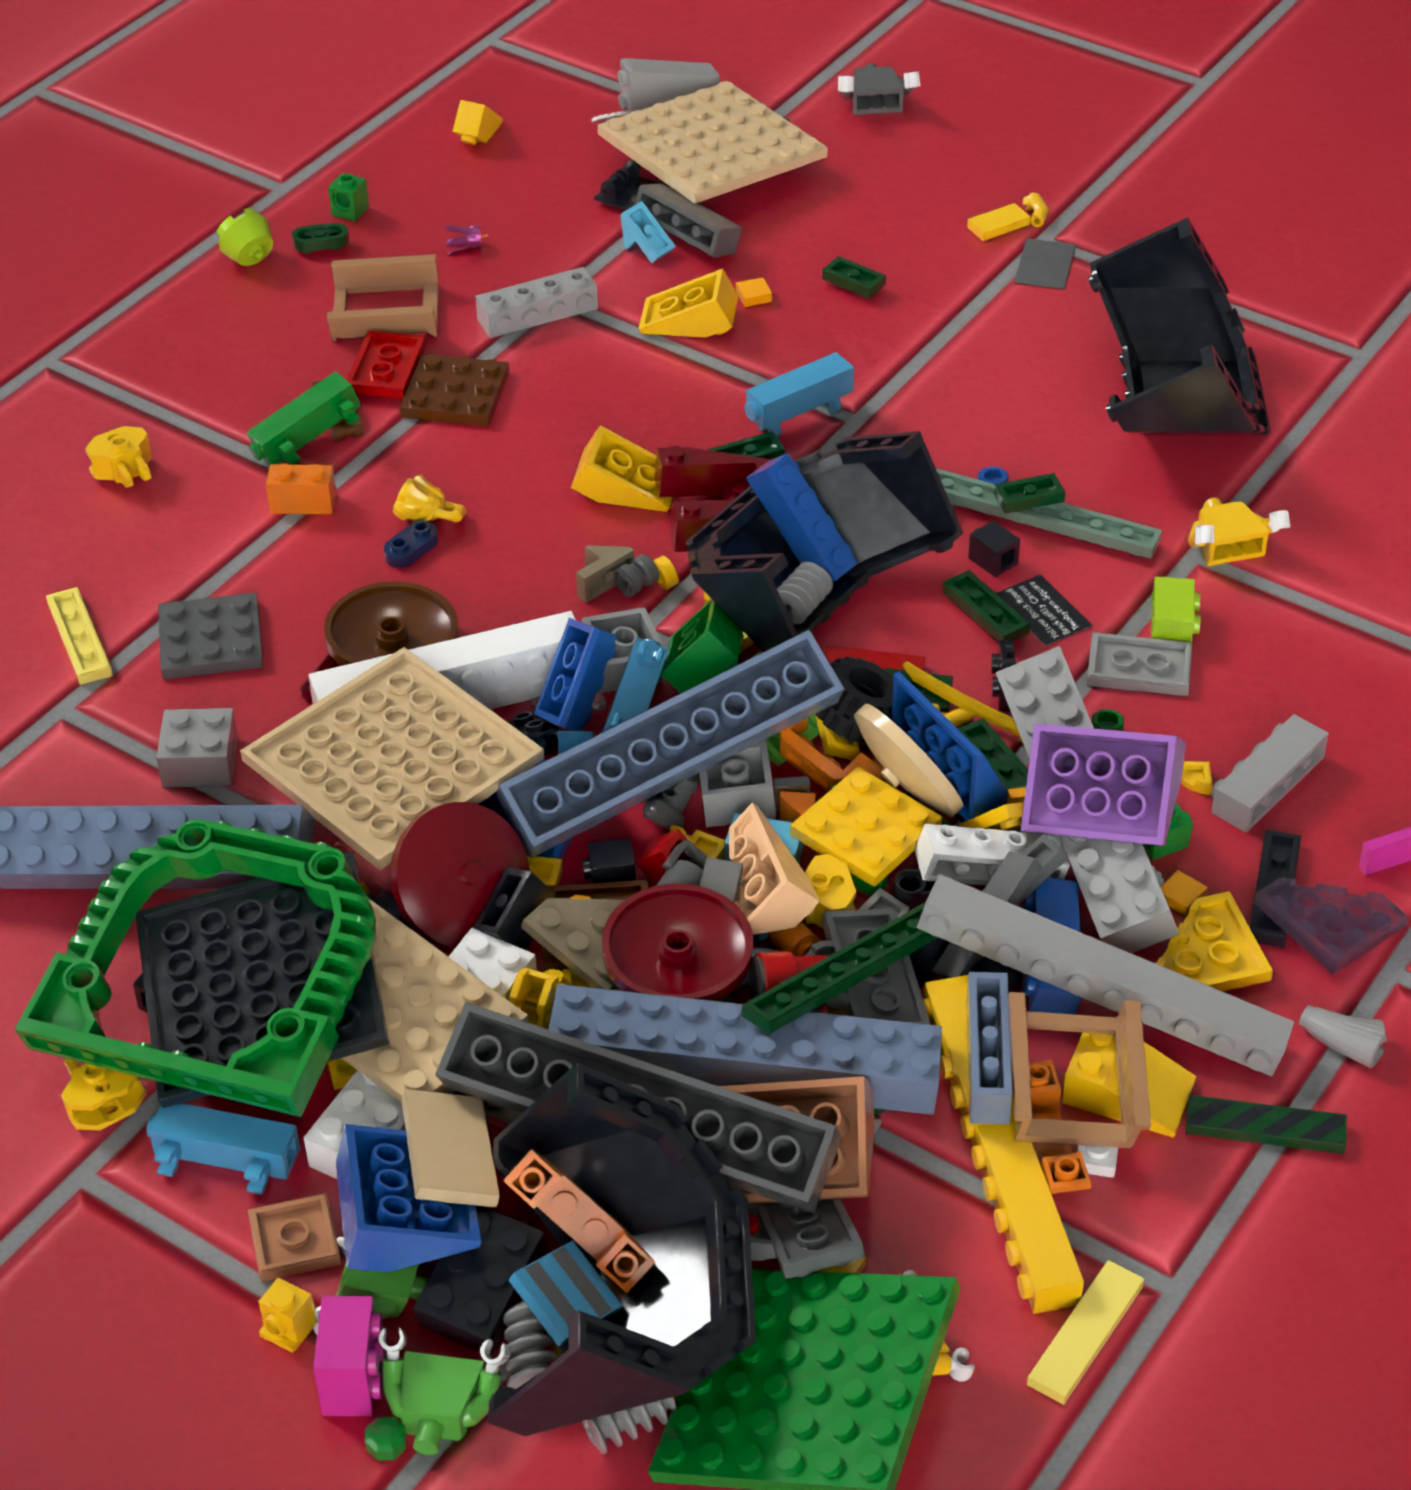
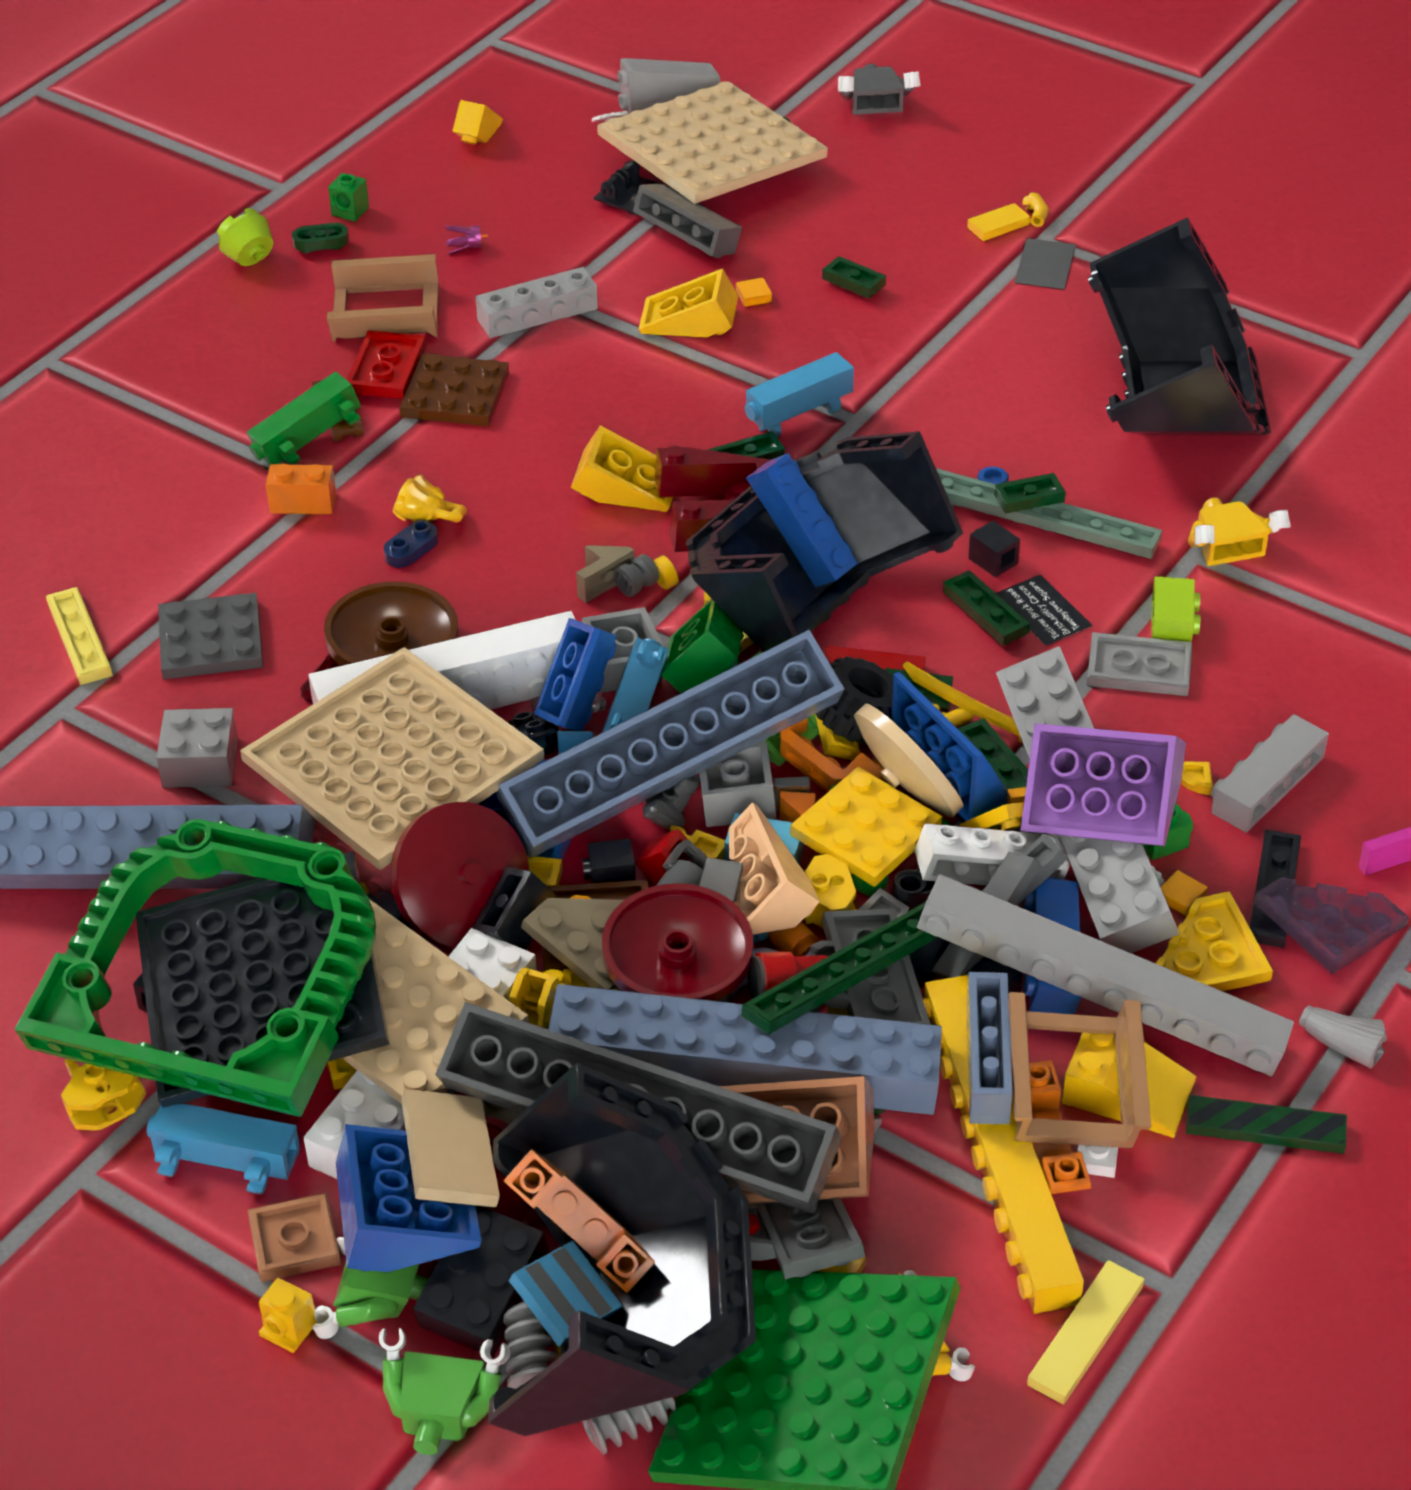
yellow hinge [85,426,152,488] -> none
dark pink brick [313,1296,386,1416] -> none
green tile [365,1416,407,1461] -> none
medium azure slope [620,201,676,263] -> none
light grey piece [777,561,833,624] -> none
black wing [991,640,1016,711] -> none
green tile [1091,709,1124,731] -> none

